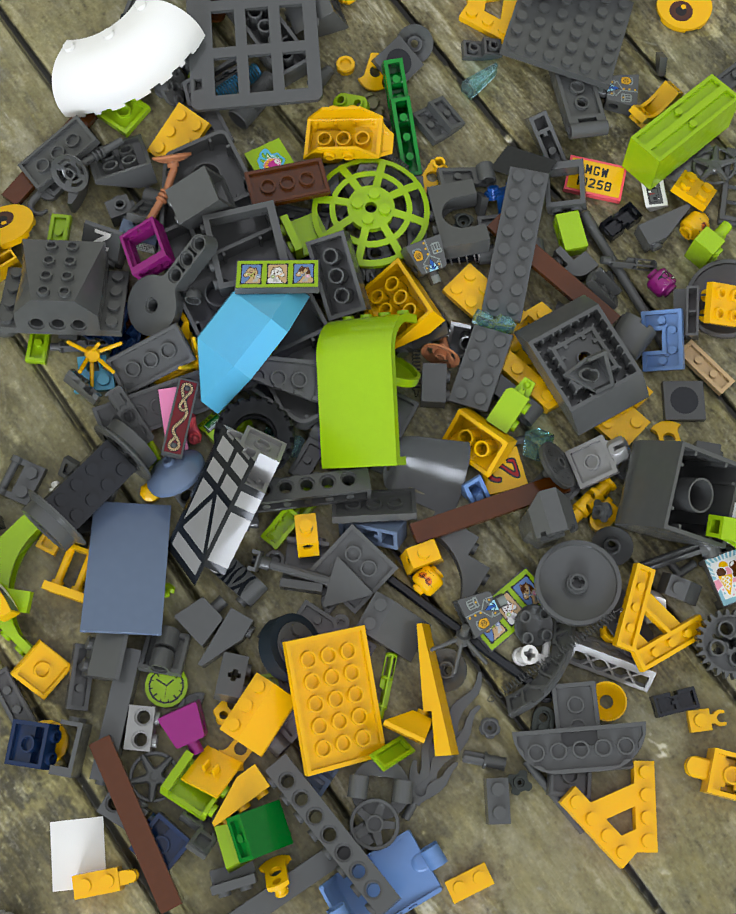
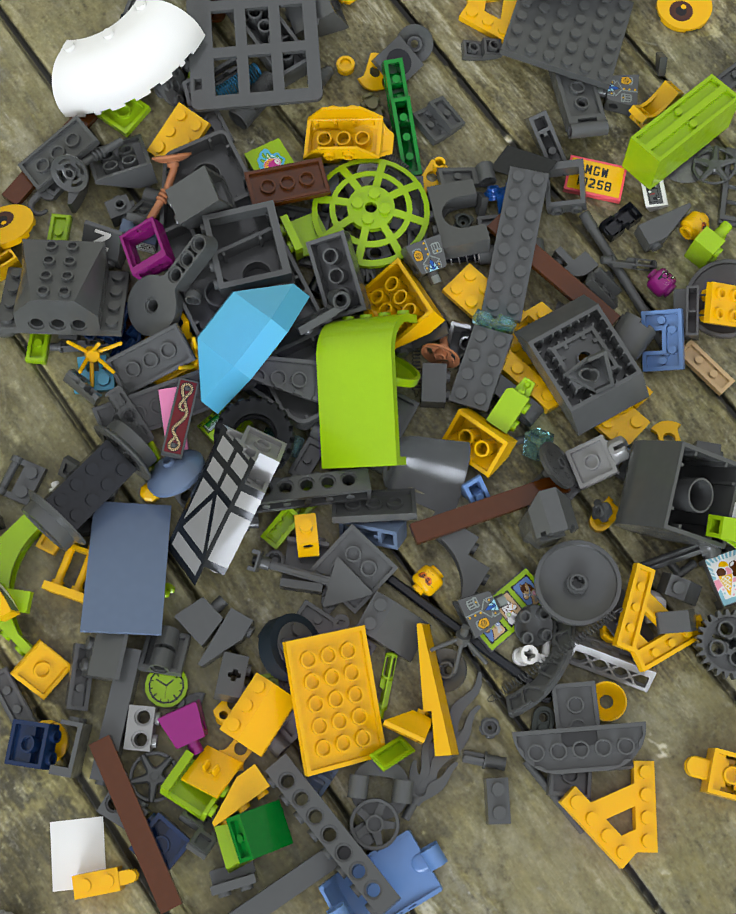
coral arm [188,413,202,445] -> none
dark grey door [208,557,268,608] -> none
tile [234,260,320,294] -> none
yellow piece [258,855,292,898] -> none
lime plate [333,93,370,110] -> none
yellow torso [400,539,444,576] -> none
yellow plate [444,862,495,904] -> none
clear light blue slope [461,63,498,99] -> none
yellow tile [481,446,528,496] -> none
pearl dark grey plate [507,770,532,795] -> none
lime panel [552,210,588,256] -> none
yellow piece [573,478,617,524] -> none
dark grey dish [591,526,634,566] -> none
black piece [649,686,700,718] -> none
dark grey tile [661,381,706,422] -> none
yellow plate [670,170,717,212] -> none
yellow plate [685,708,727,733] -> none
none -> dark grey plate [293,289,351,335]
none -> dark grey slope [655,609,697,634]

